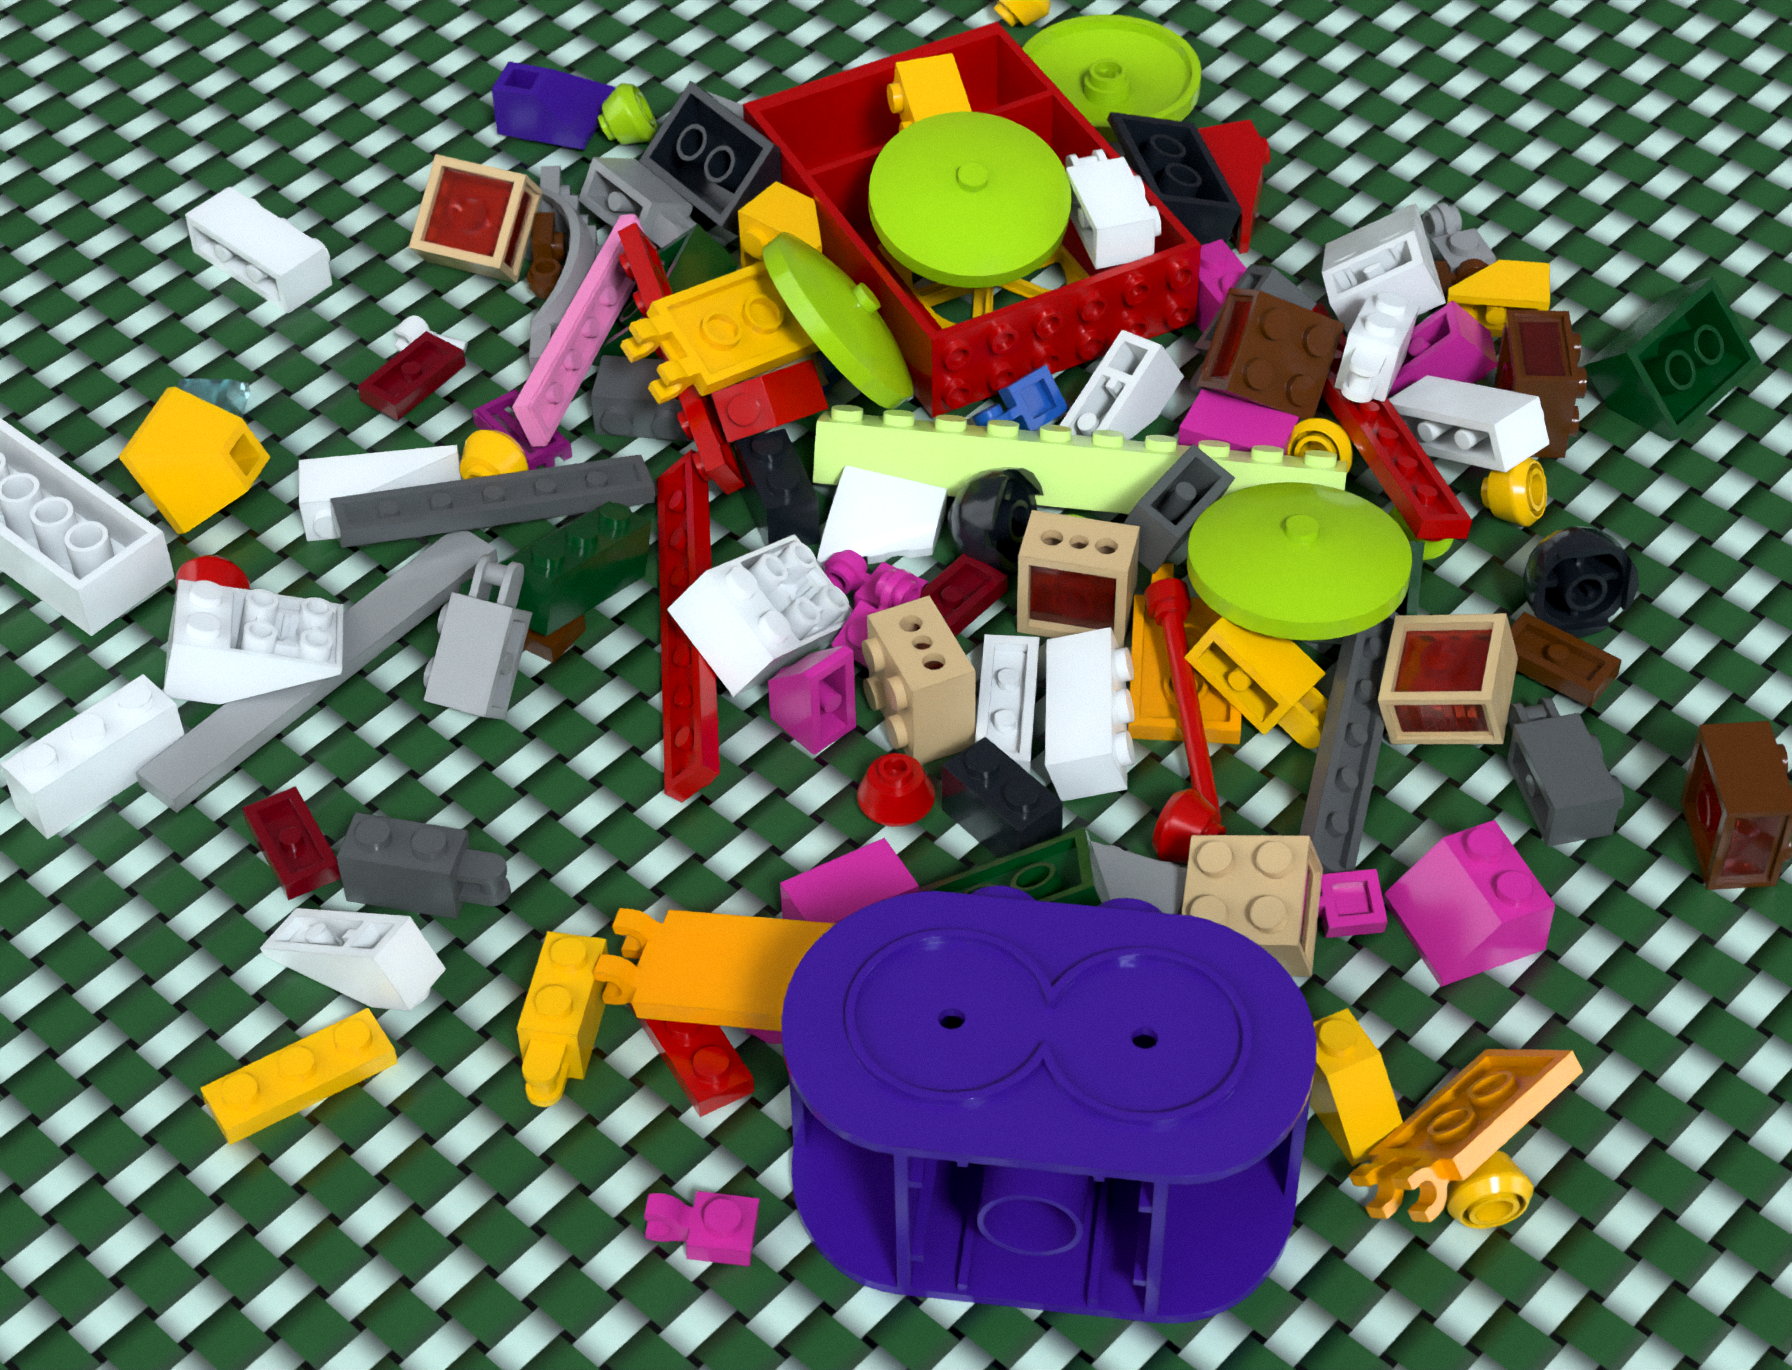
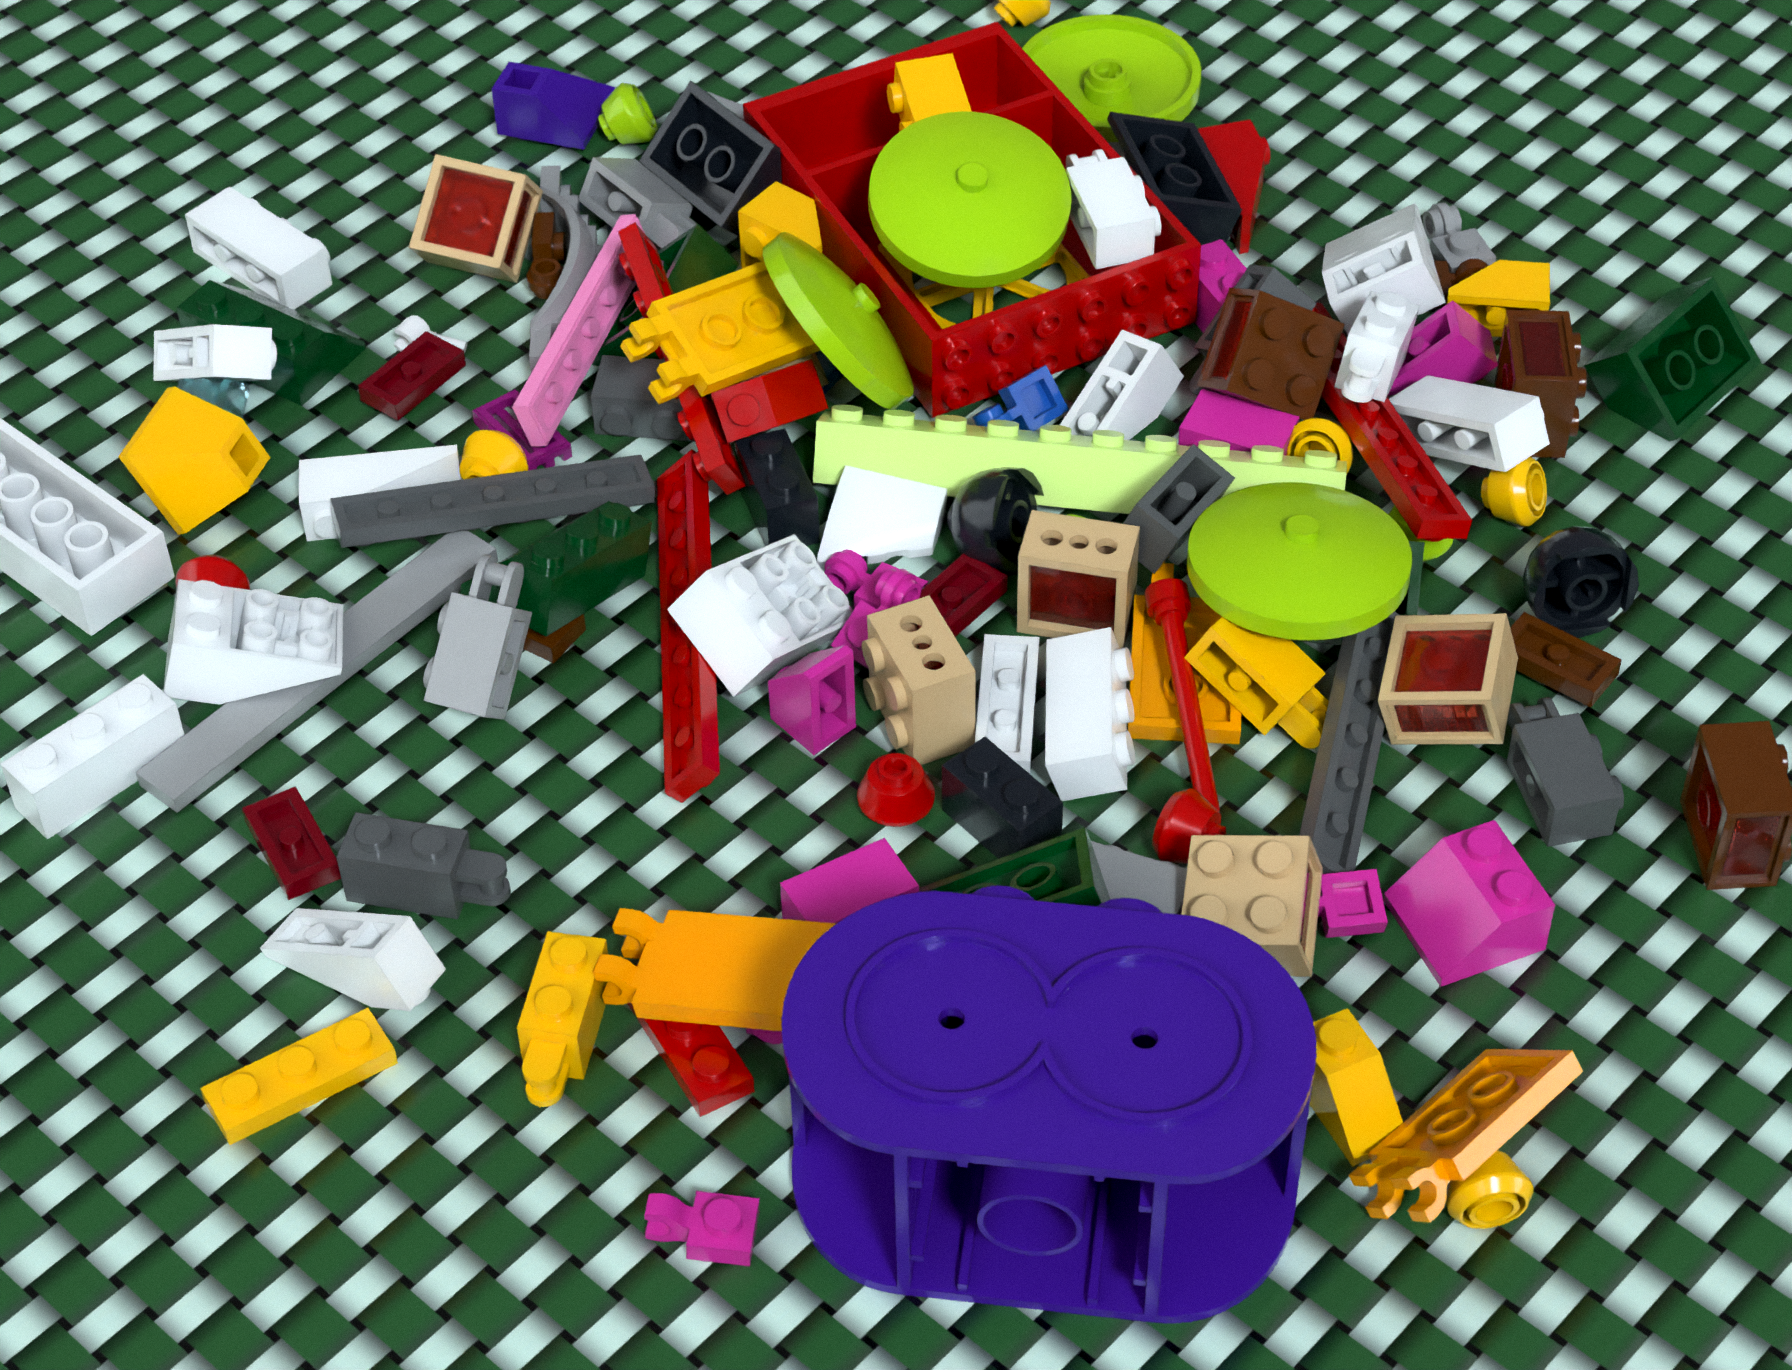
none -> white slope [153,324,277,382]
none -> dark green slope [177,280,366,406]

